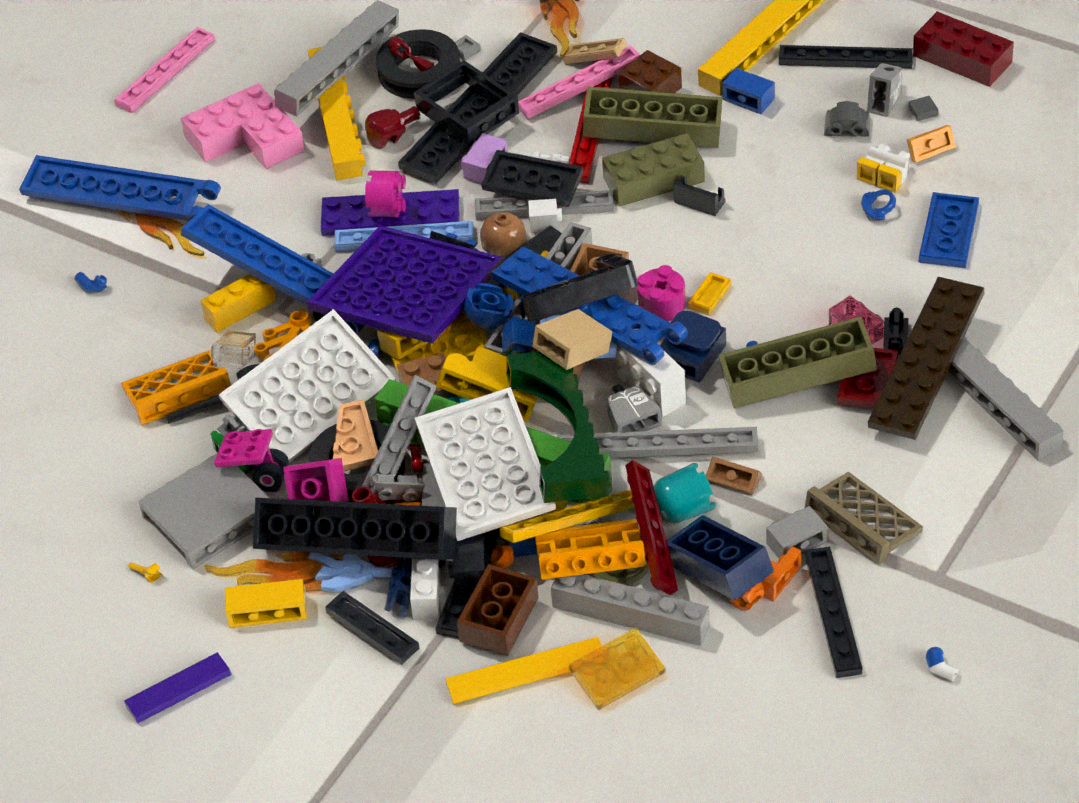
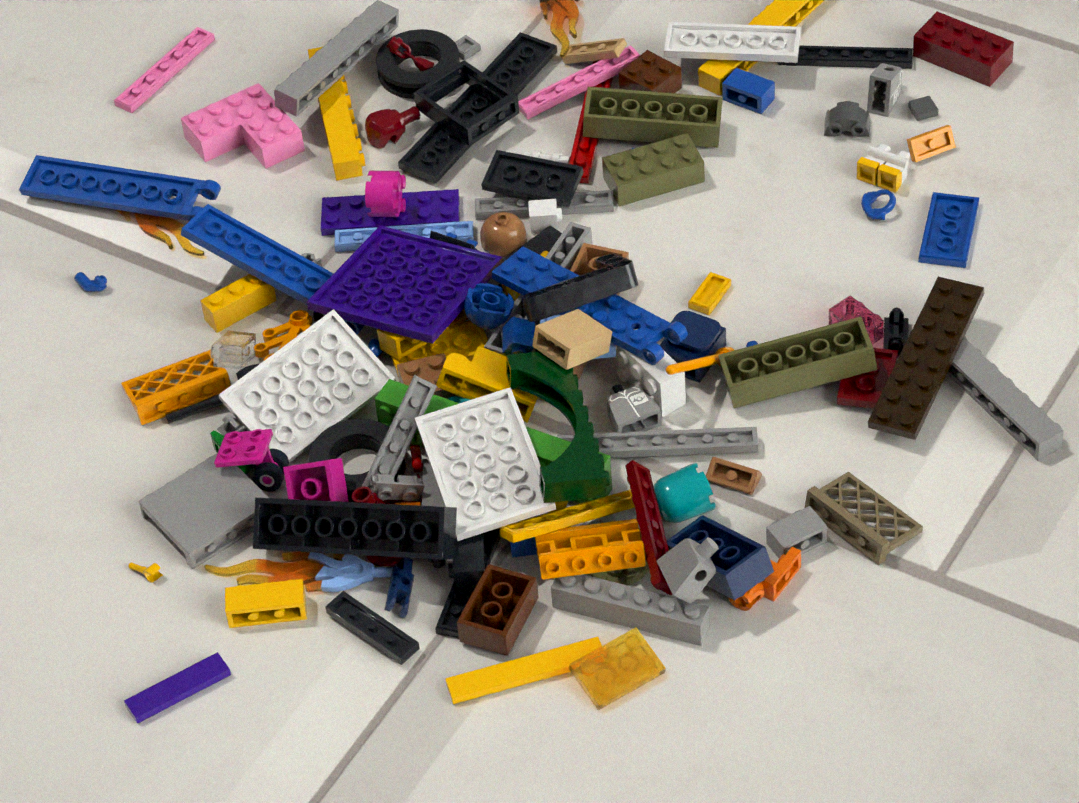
light nougat wing [333,399,378,471] -> none
white brick [410,559,441,619] -> none
lavender brick [461,133,508,184] -> none
orange plate [490,545,514,569] -> none
dark pink brick [637,265,686,321] -> none
black hinge [673,175,726,216] -> none
black tile [804,546,863,678] -> none
arm [926,647,958,681] -> none
none -> light grey torso [657,538,719,604]
none -> white plate [664,22,801,63]
none -> light orange piece [666,347,735,375]

